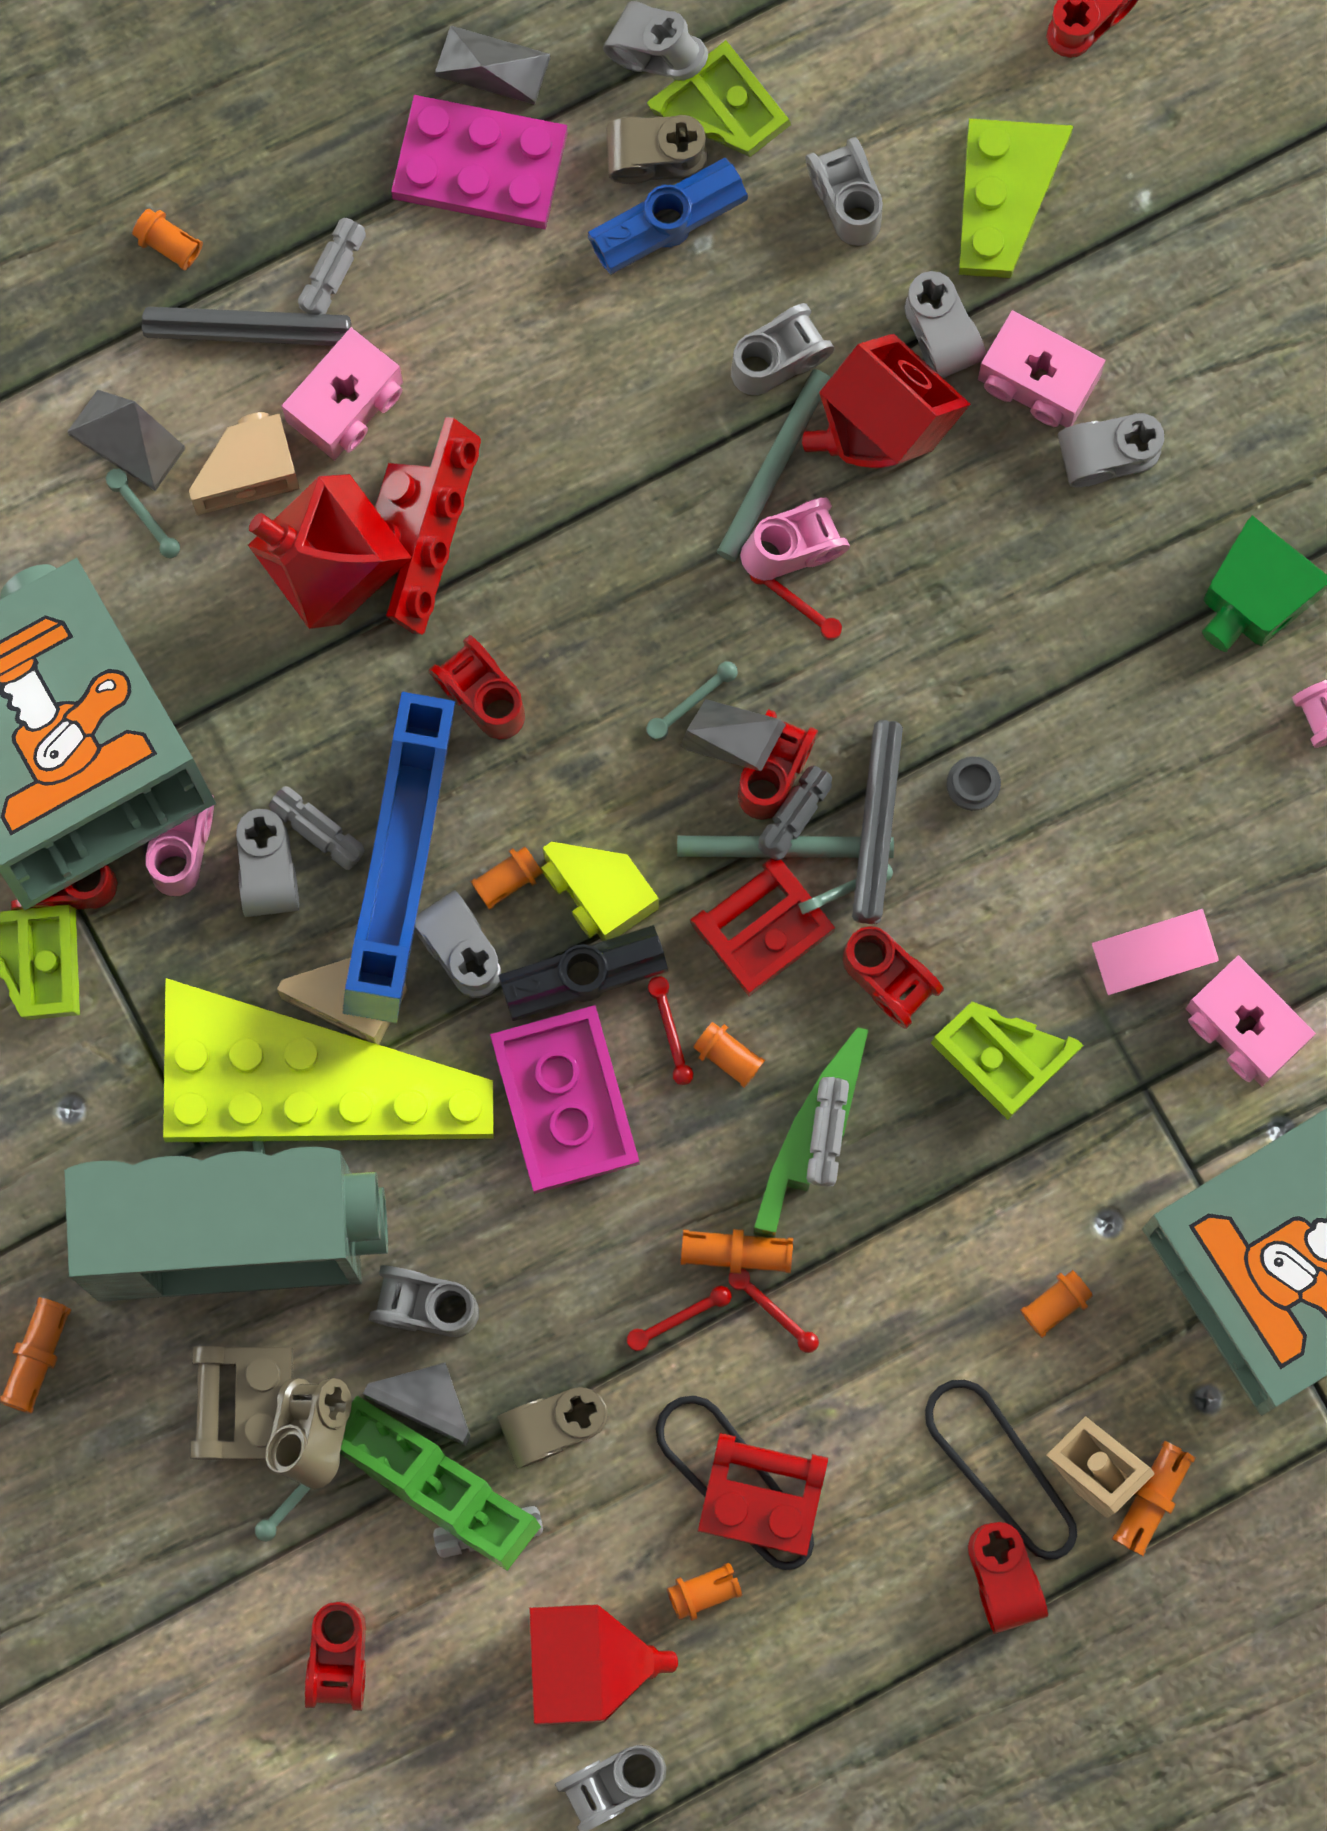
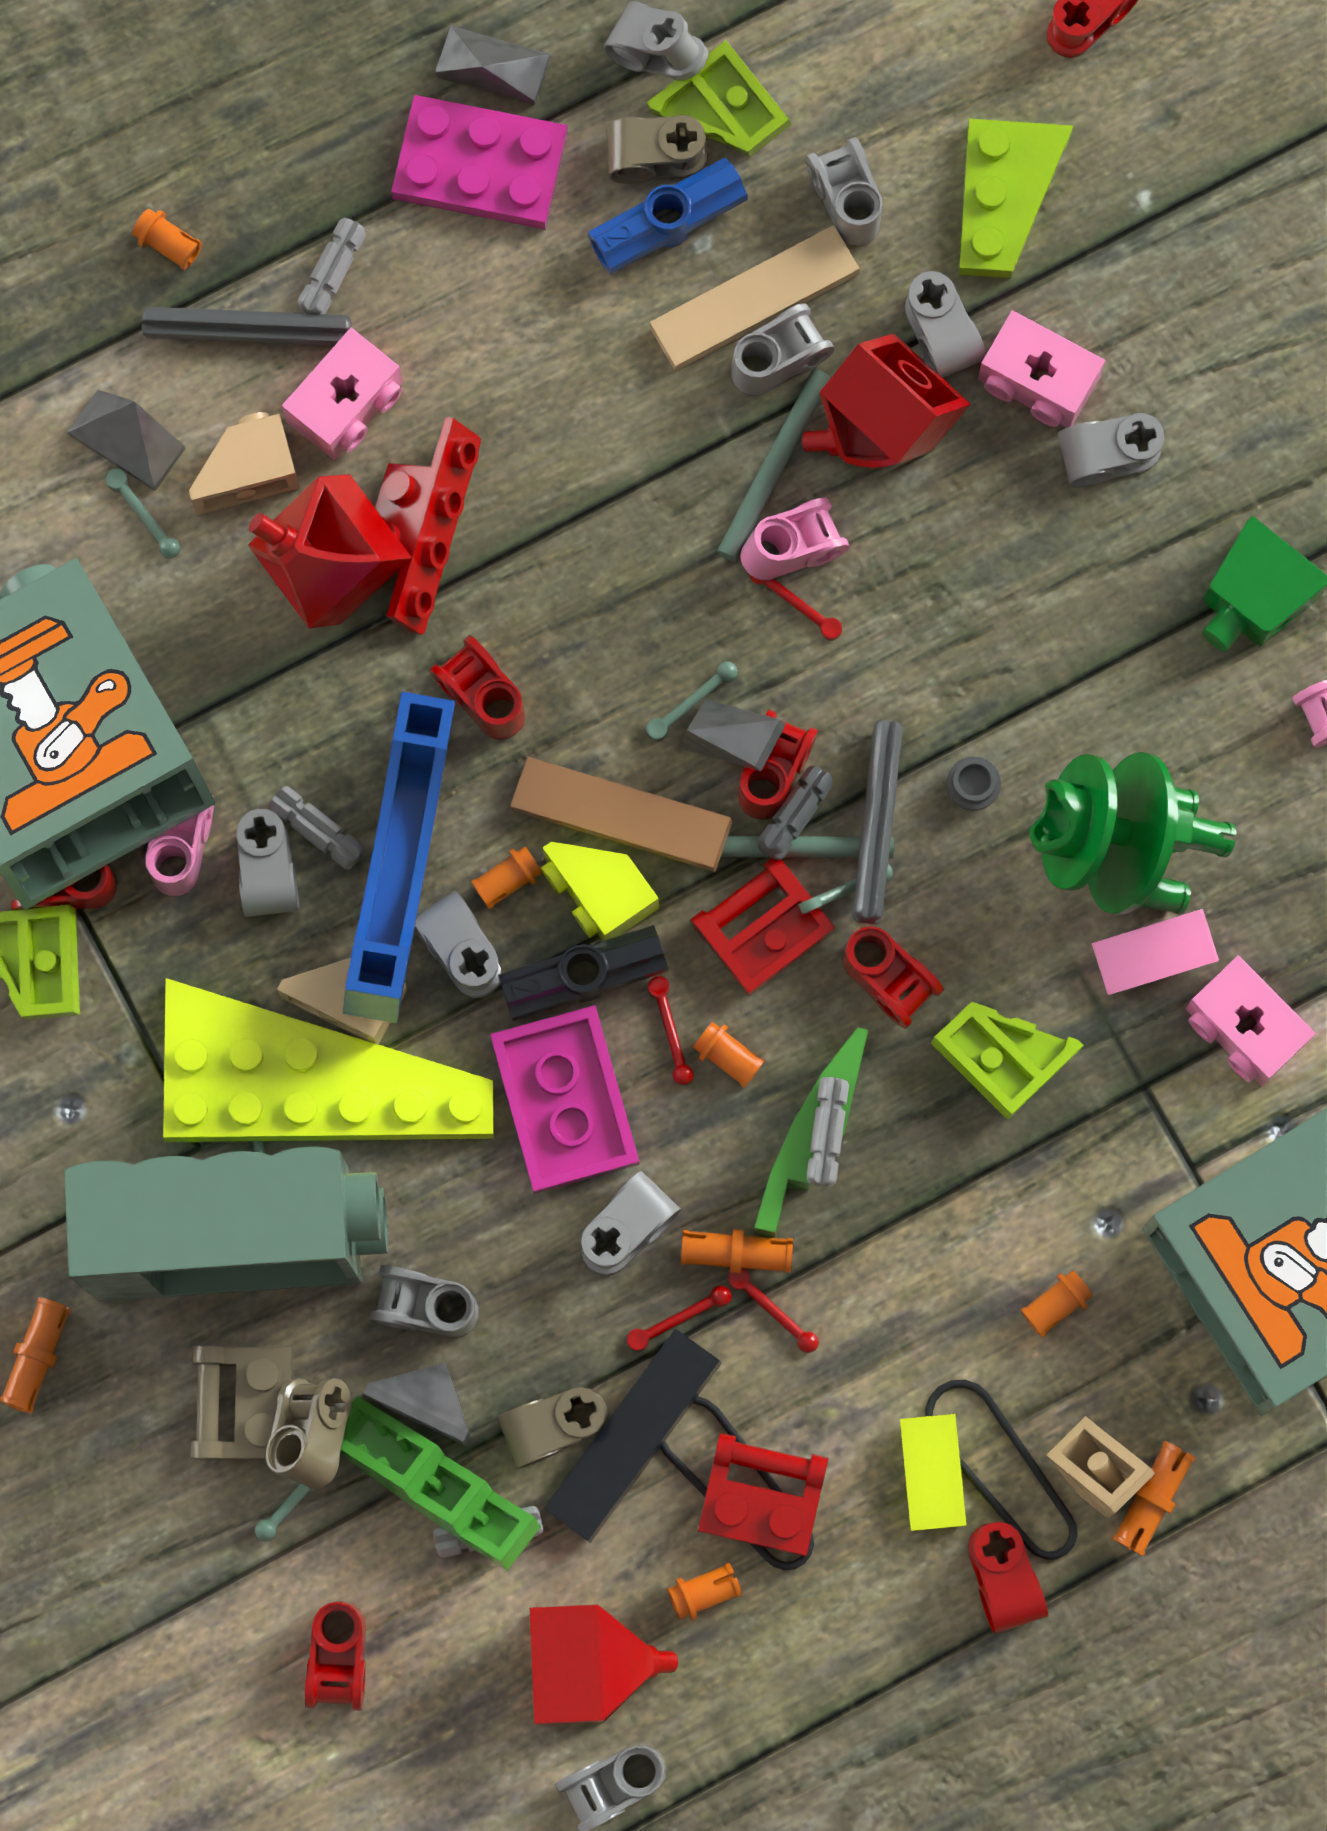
none -> medium nougat tile [510,756,732,872]
none -> black tile [544,1328,722,1543]
none -> light grey piece [581,1171,682,1276]
none -> tan tile [650,225,860,372]
none -> neon yellow tile [900,1414,967,1531]
none -> green piece [1029,752,1236,915]

